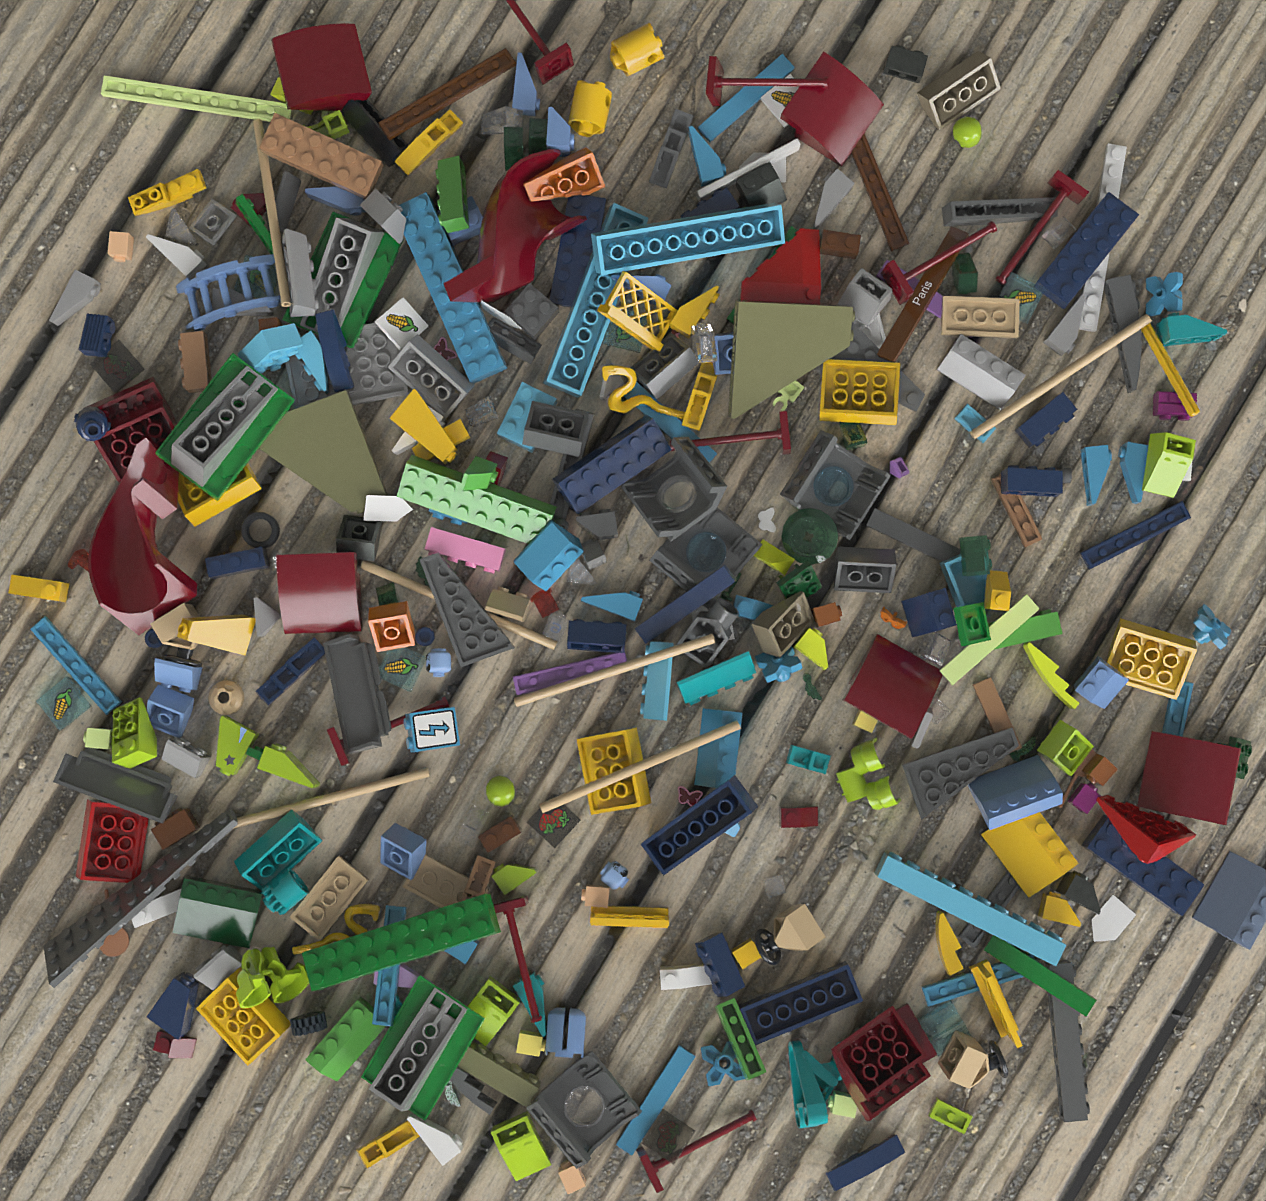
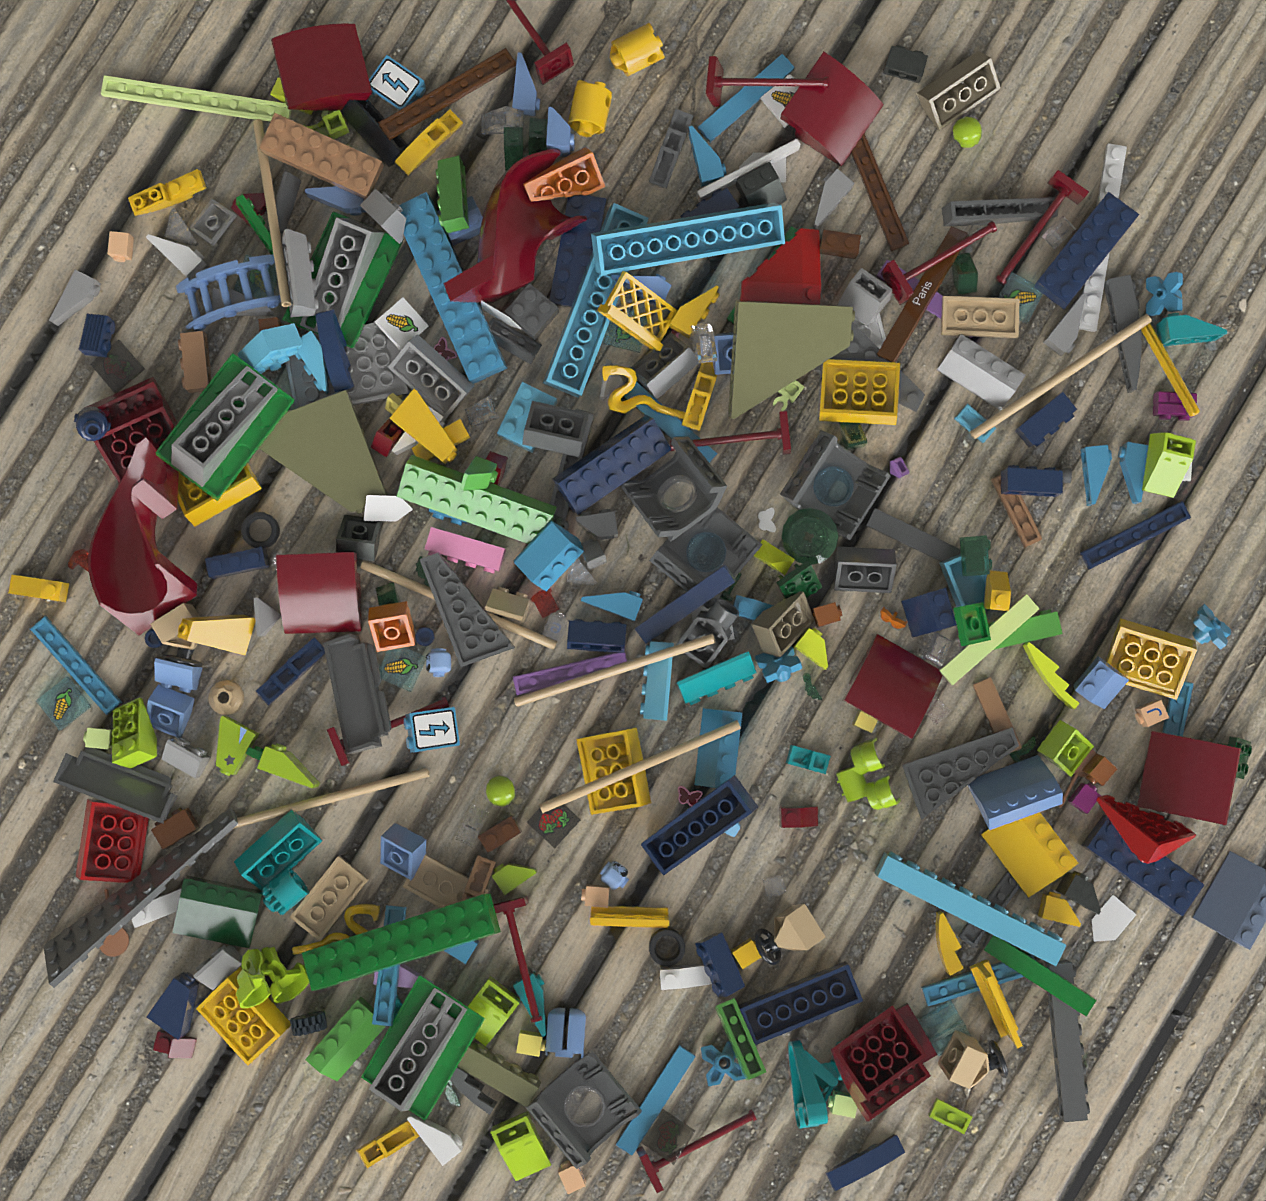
light grey tile [911,708,933,749] -> none
none -> panel [369,55,426,110]
none -> dark red slope [370,418,405,457]
none -> light yellow tile [385,393,403,414]
none -> black tyre [649,928,686,967]
none -> light nougat brick [1135,700,1169,727]

